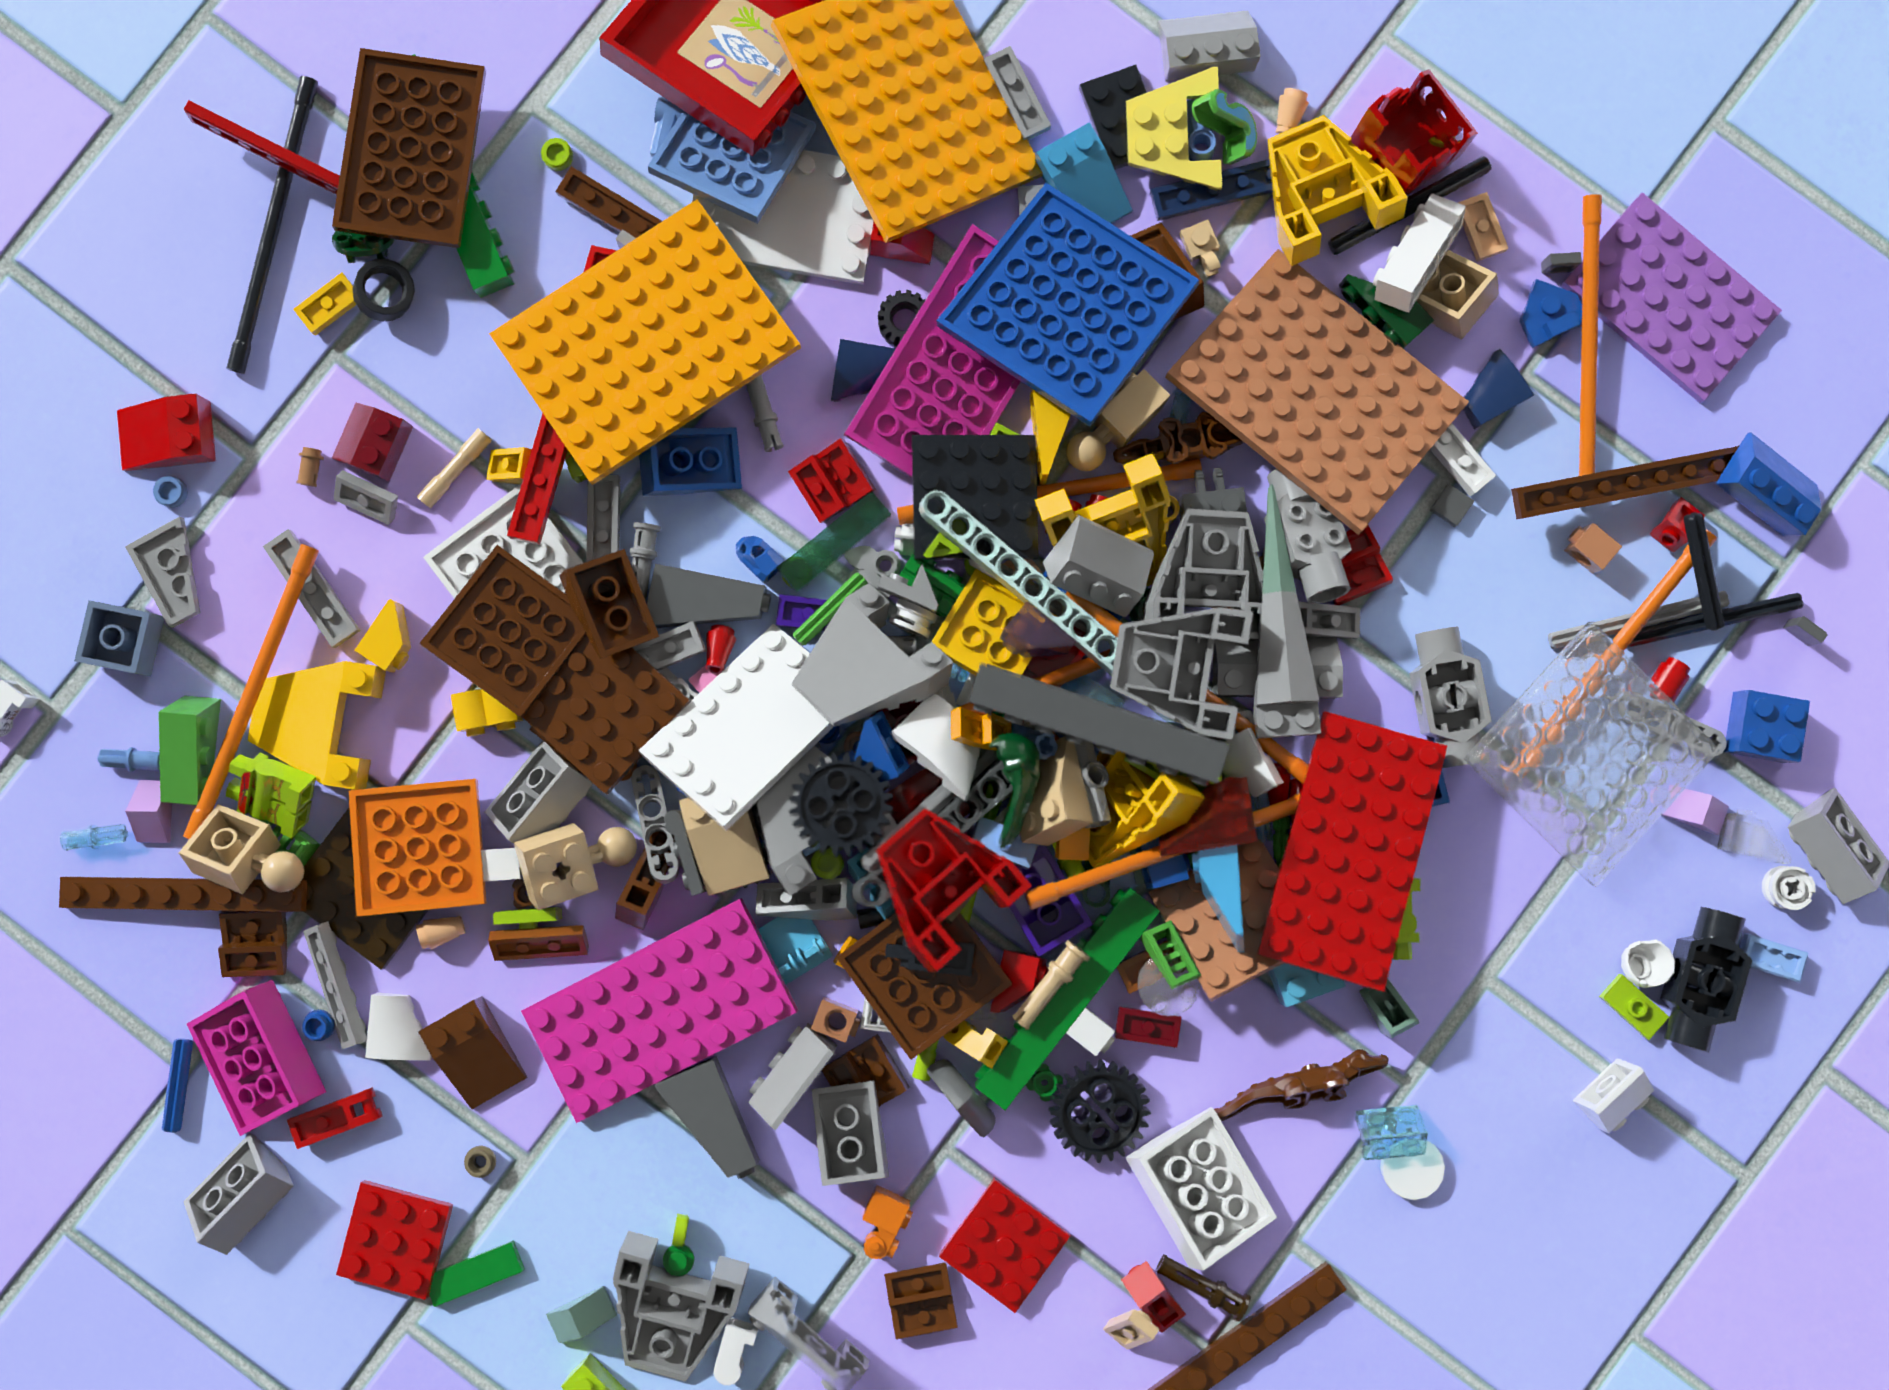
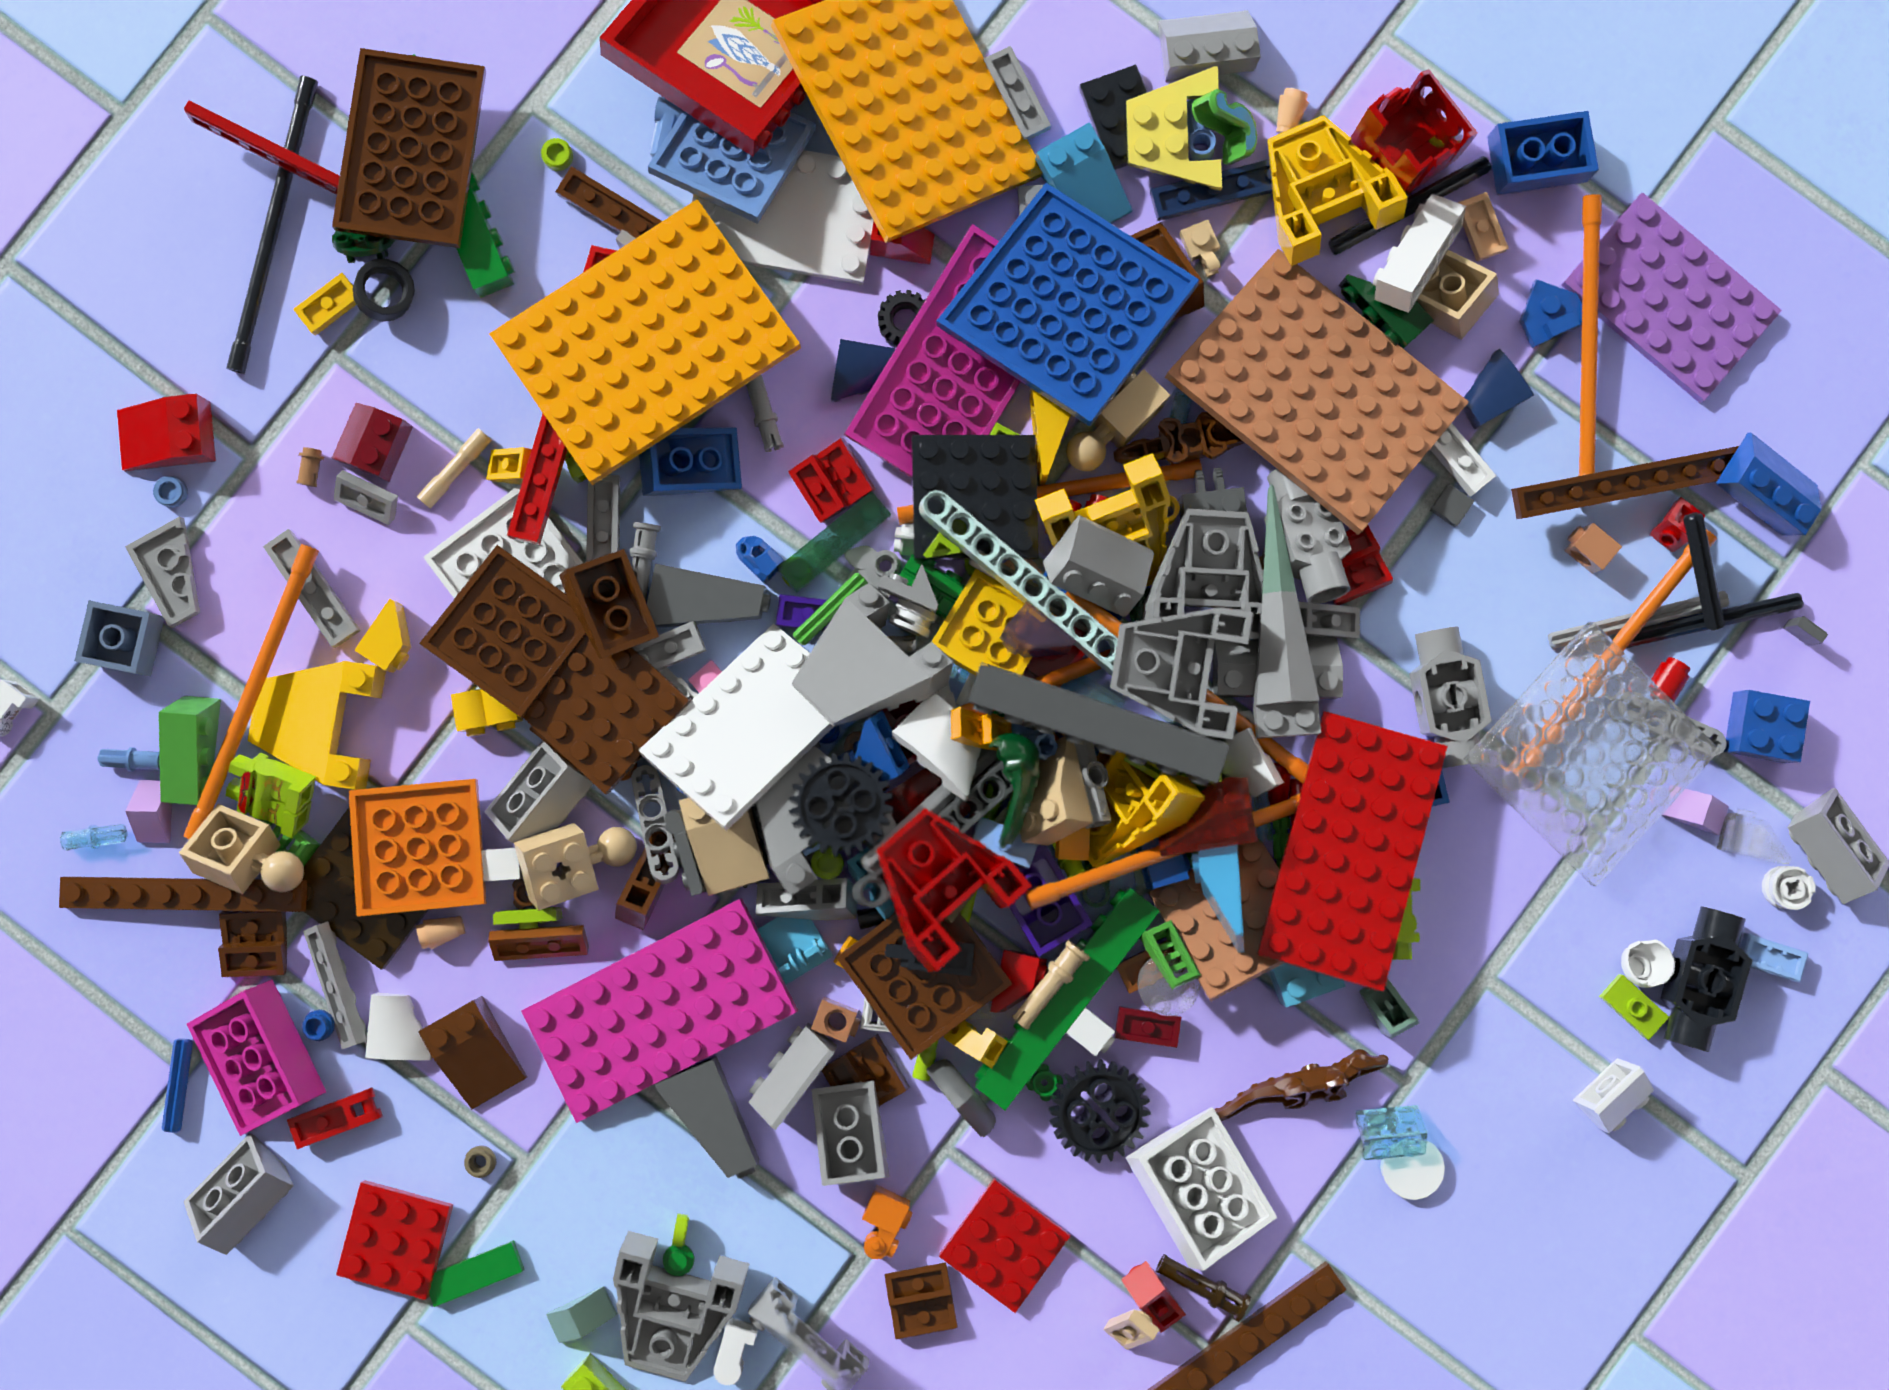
red cone [705,624,737,673] -> none
dark grey tile [1541,252,1582,274] -> none
none -> blue brick [1487,111,1599,195]

